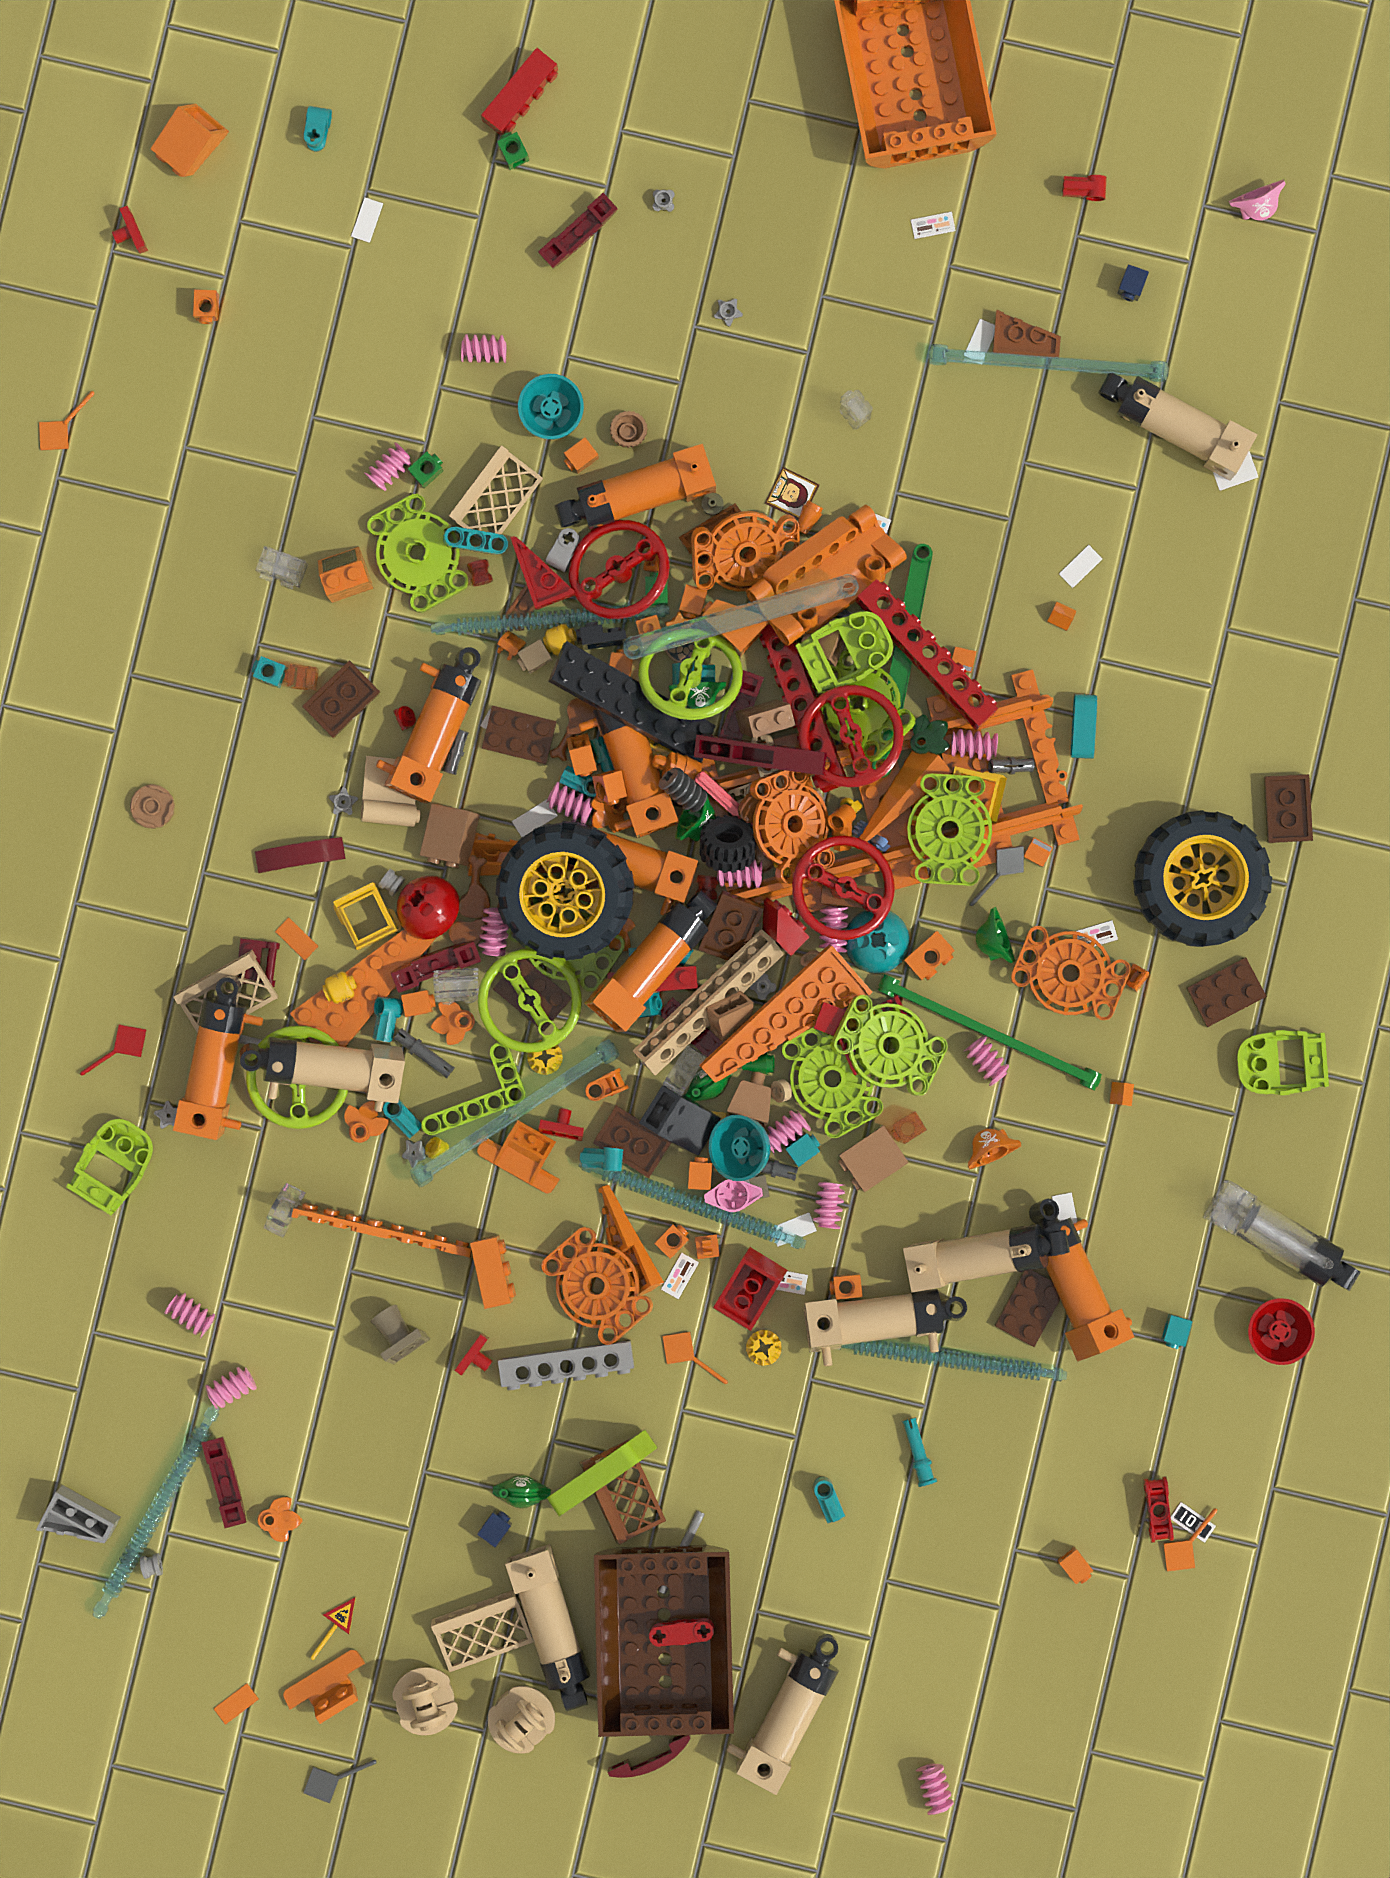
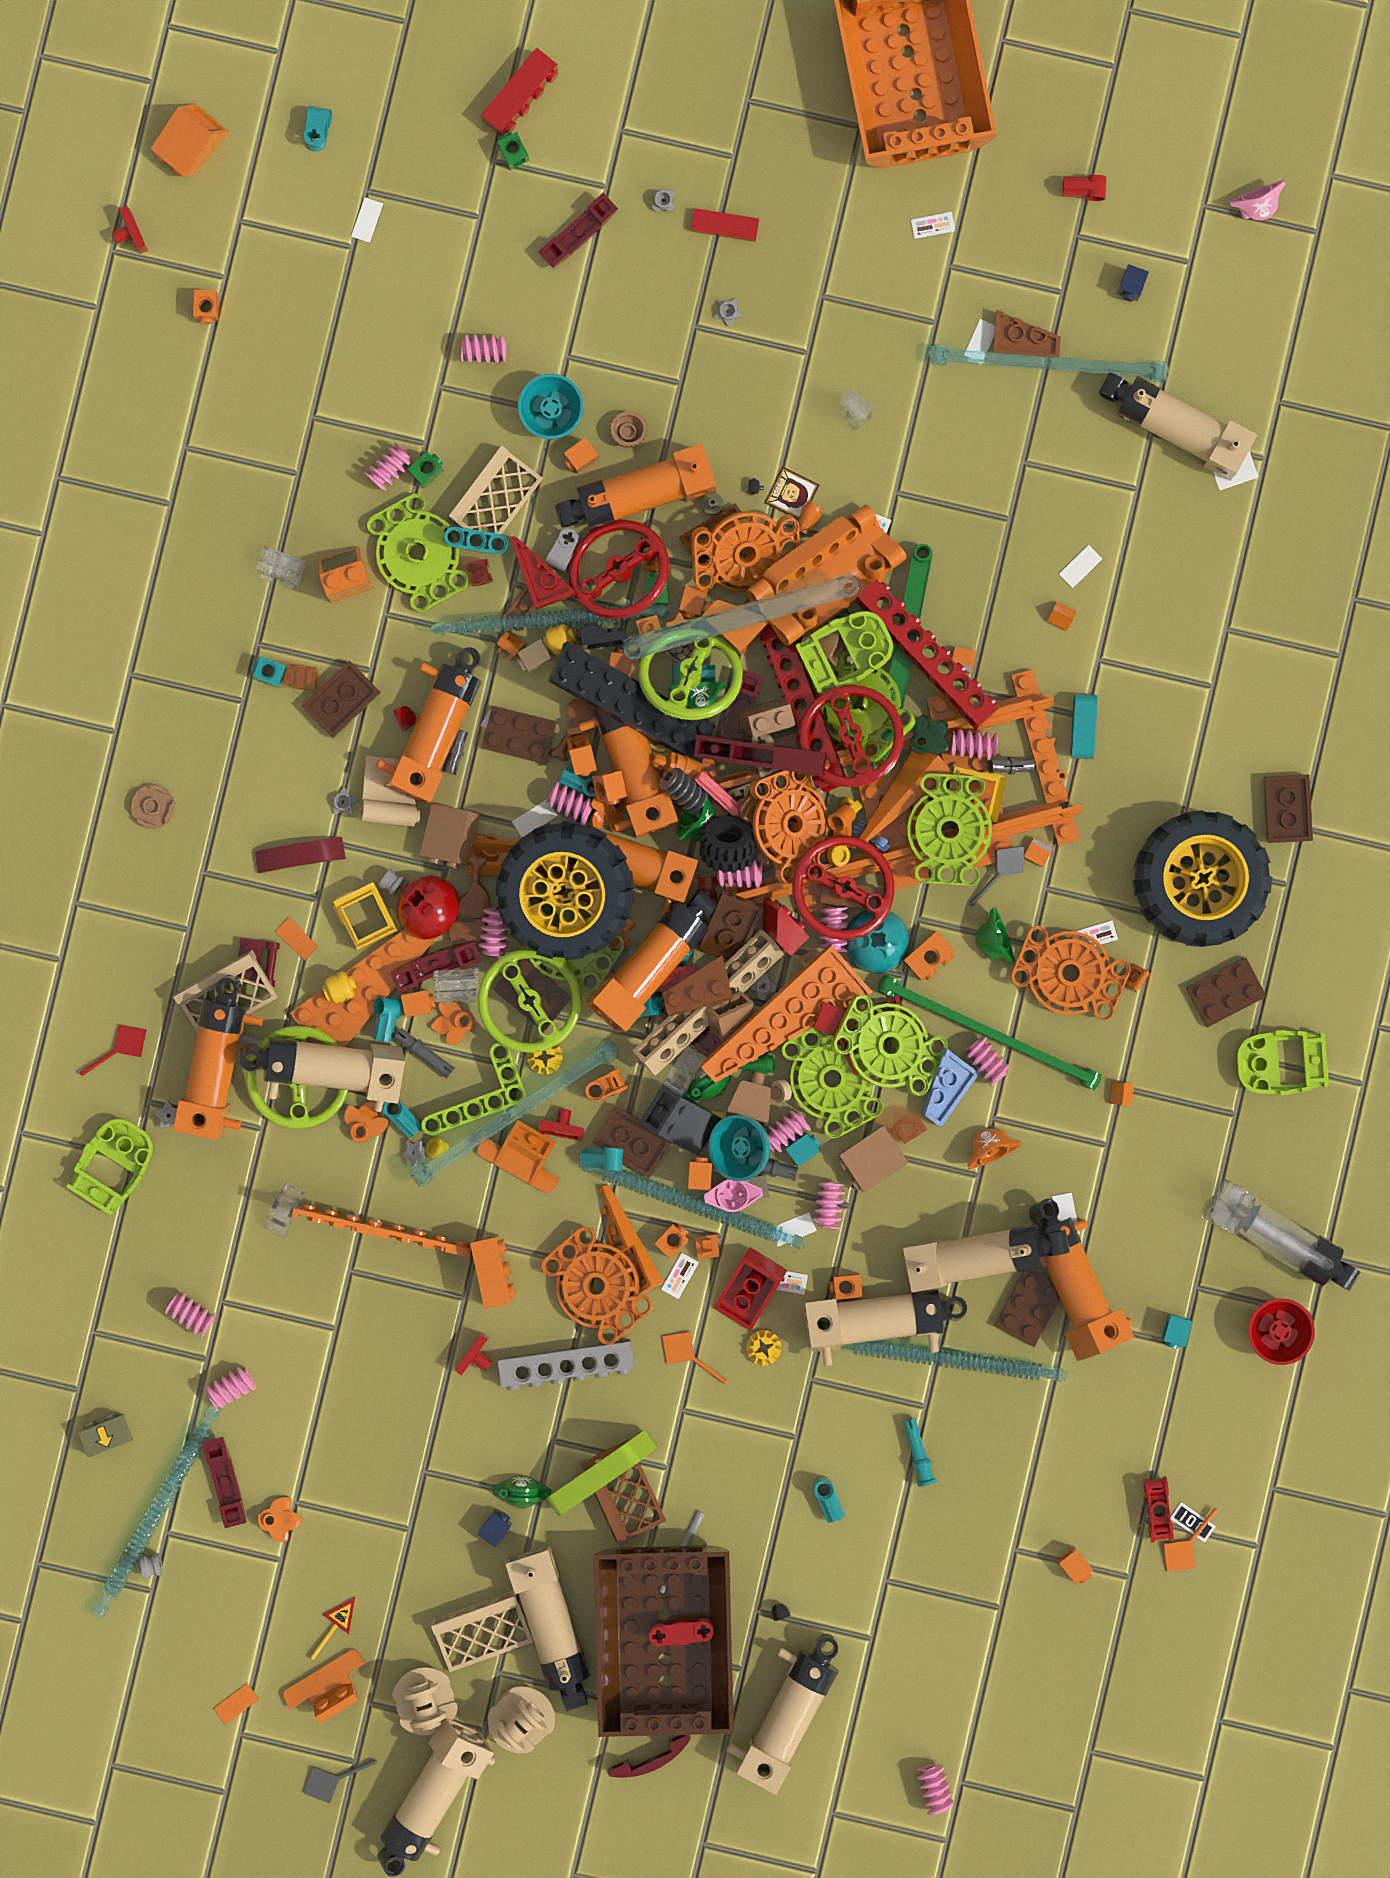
light grey wedge [36,1485,121,1543] -> none
orange piece [39,391,94,450] -> none
dark tan plant [371,1305,430,1364] -> none
teal pin [590,737,614,772] -> none
none -> olive brick [78,1413,133,1458]
none -> tan piece [378,1718,495,1877]
none -> dark orange wing [663,956,733,1016]
none -> red tile [691,208,759,242]
none -> black rock [748,478,764,496]
none -> black hinge [771,1603,791,1622]
none -> yellow tile [827,846,850,867]
none -> medium blue wing [922,1048,979,1127]

